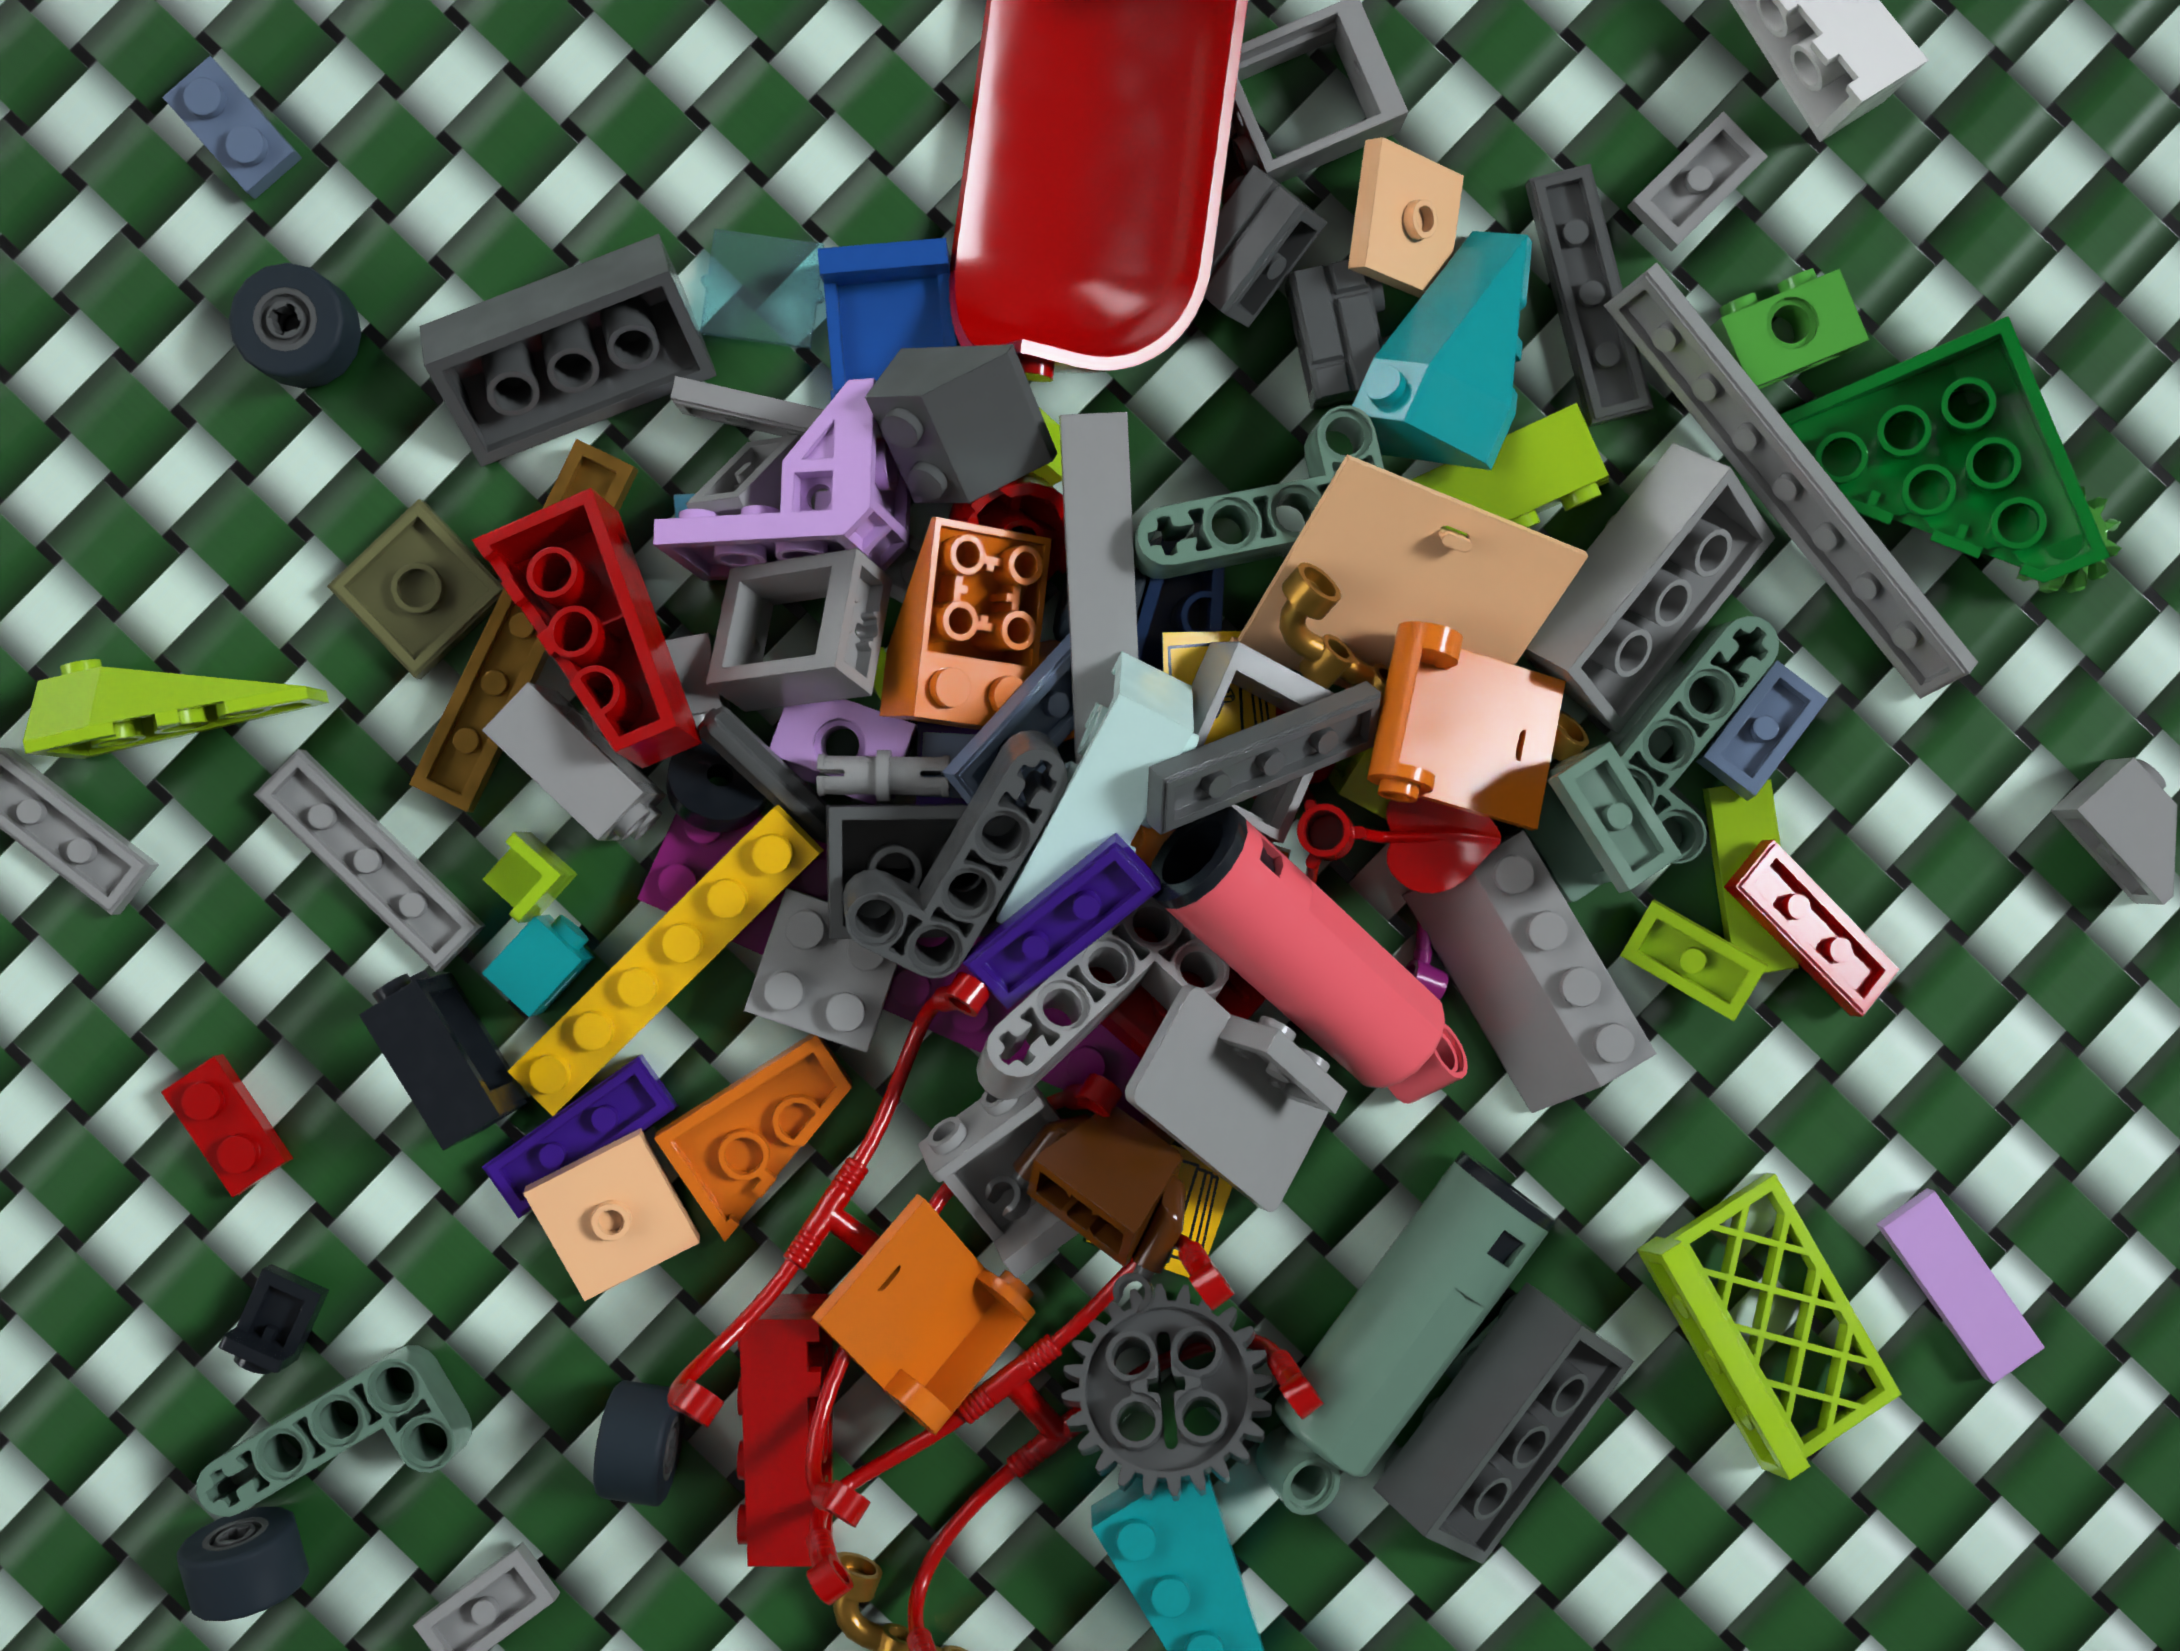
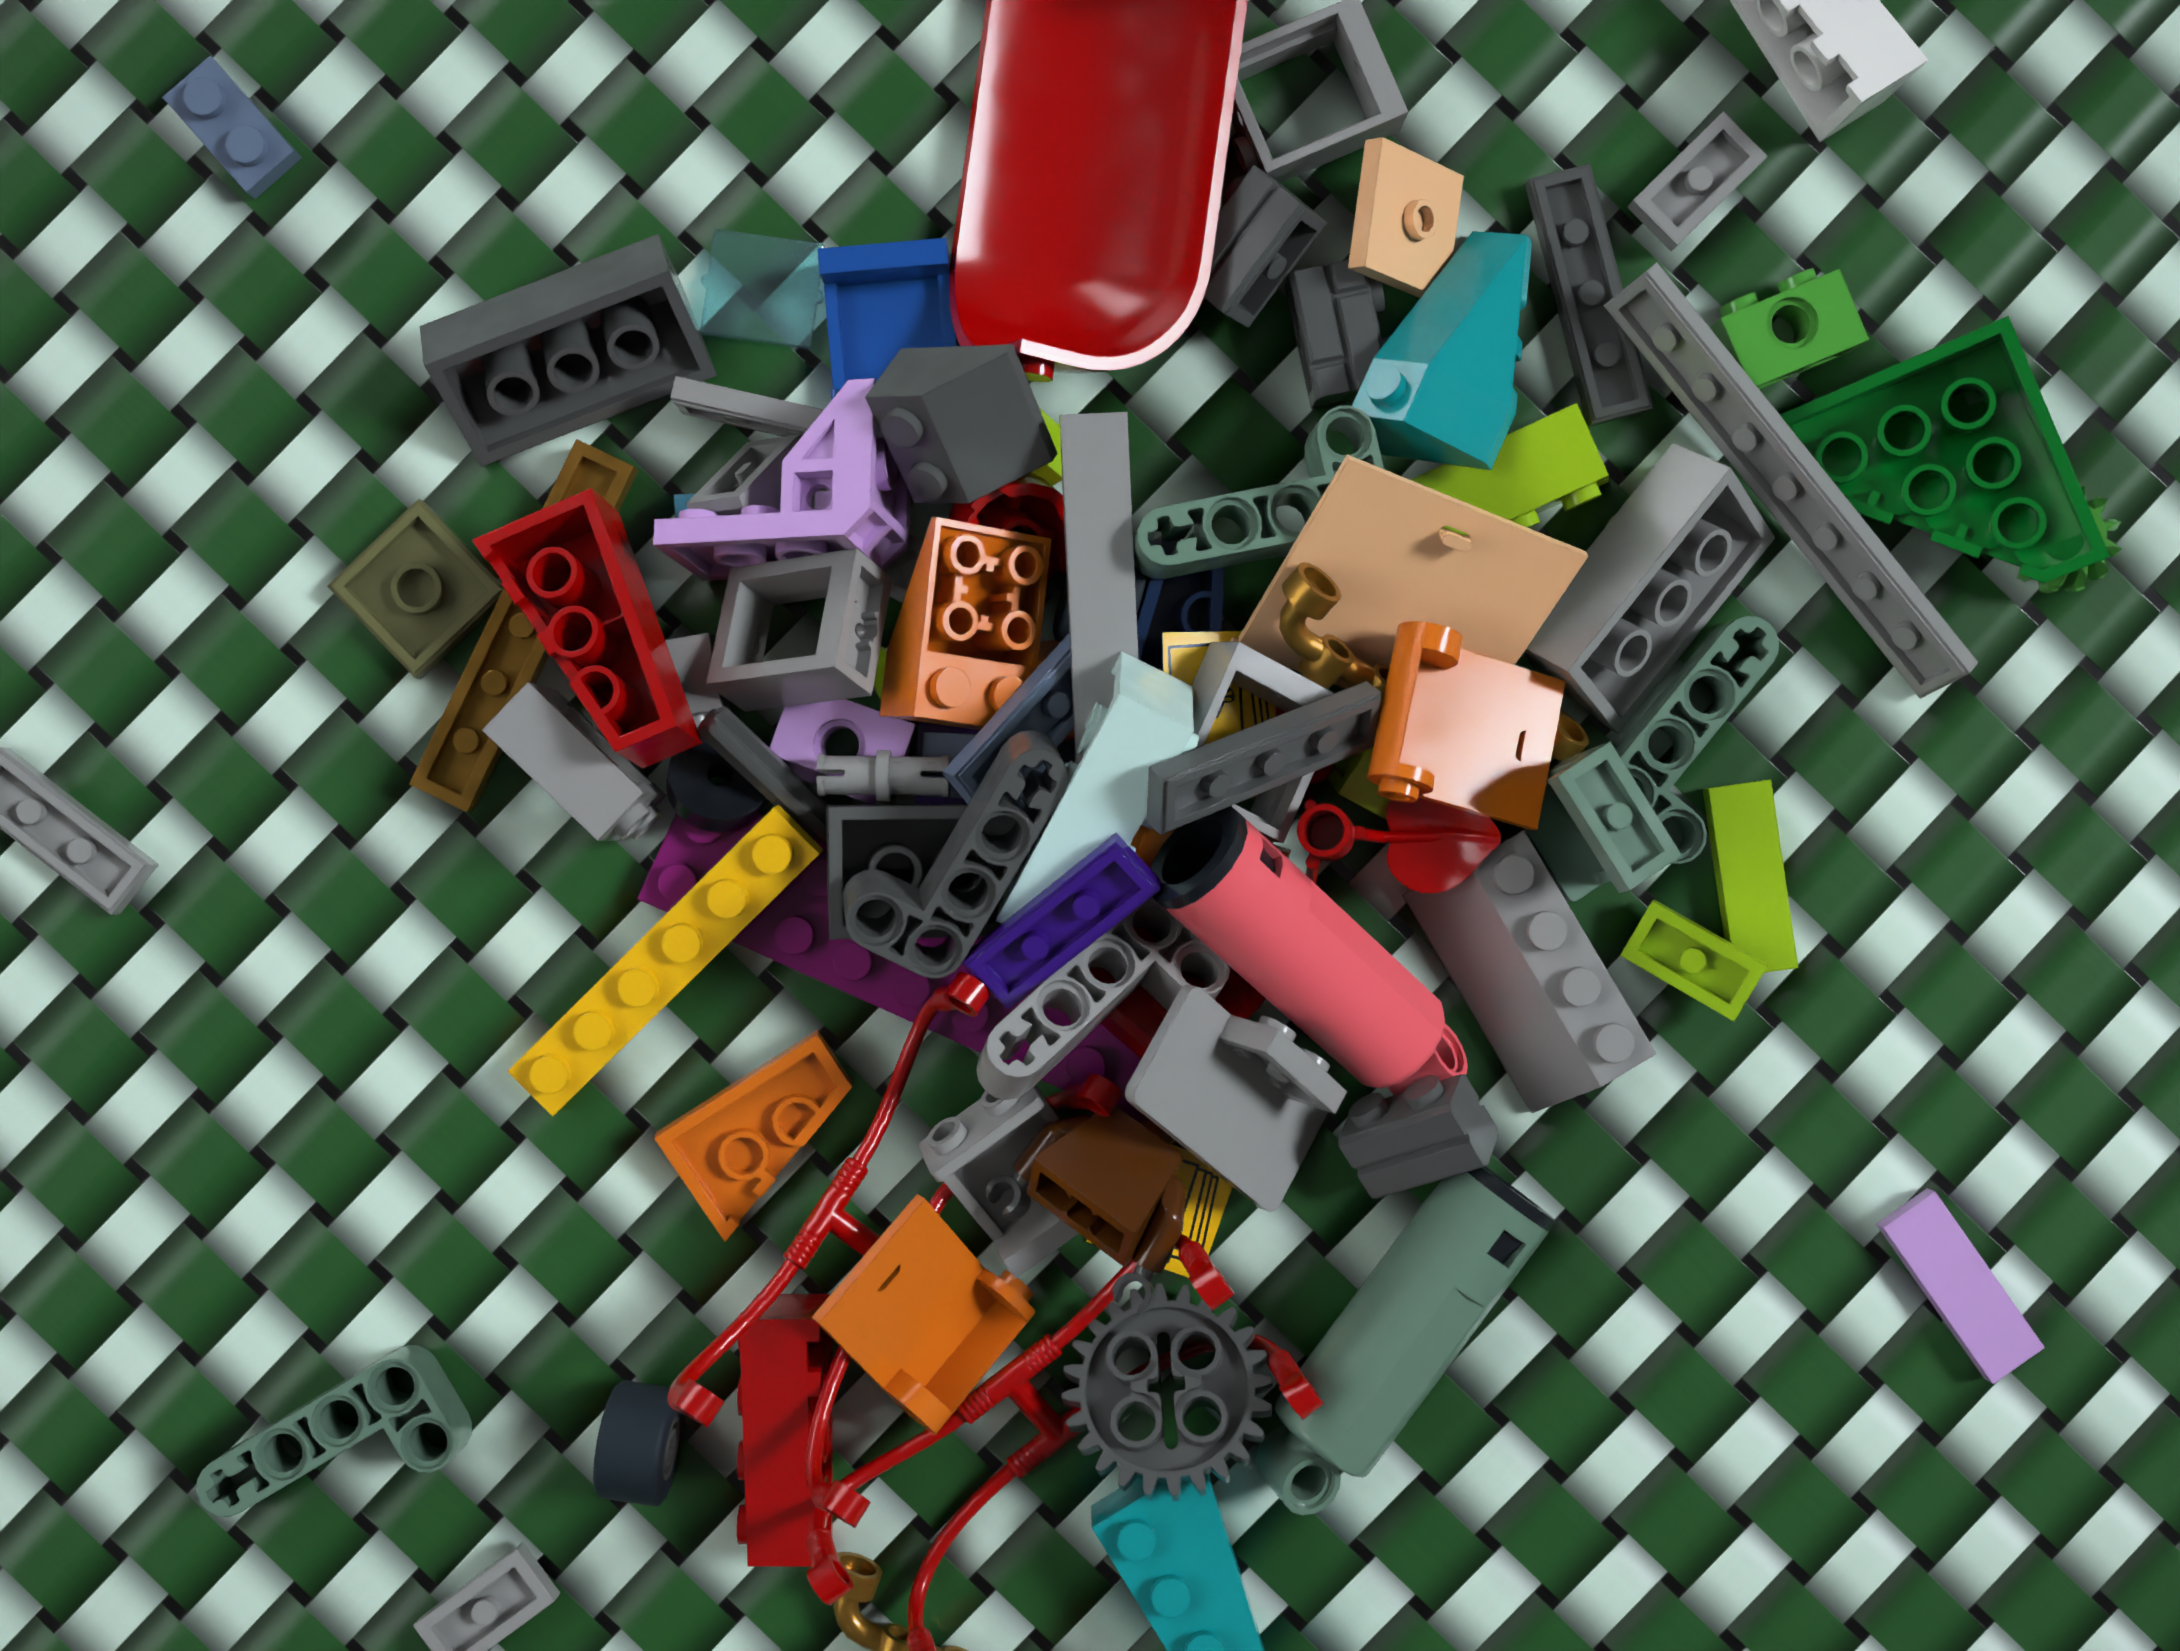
lime wedge [23,659,329,759] -> none
red plate [161,1054,294,1198] -> none
black wheel [177,1507,309,1621] -> none
black bracket [218,1264,329,1374] -> none
black wheel [229,263,361,389] -> none
light grey tile [254,749,486,972] -> none
black window [359,970,531,1151] -> none
lime panel [482,832,578,923] -> none
teal brick [482,915,595,1017] -> none
dark purple tile [482,1054,679,1219] -> none
light nougat plate [523,1128,700,1301] -> none
light grey plate [744,888,898,1053] -> none
dark grey slope [1373,1282,1634,1564] -> none
magenta hand [1405,921,1448,999] -> none
lime fence [1636,1173,1902,1480] -> none
sand blue plate [1696,660,1828,801] -> none
tile [1724,839,1900,1017] -> none
light grey slope [2050,757,2178,905] -> none
none -> dark grey brick [1338,1074,1498,1199]

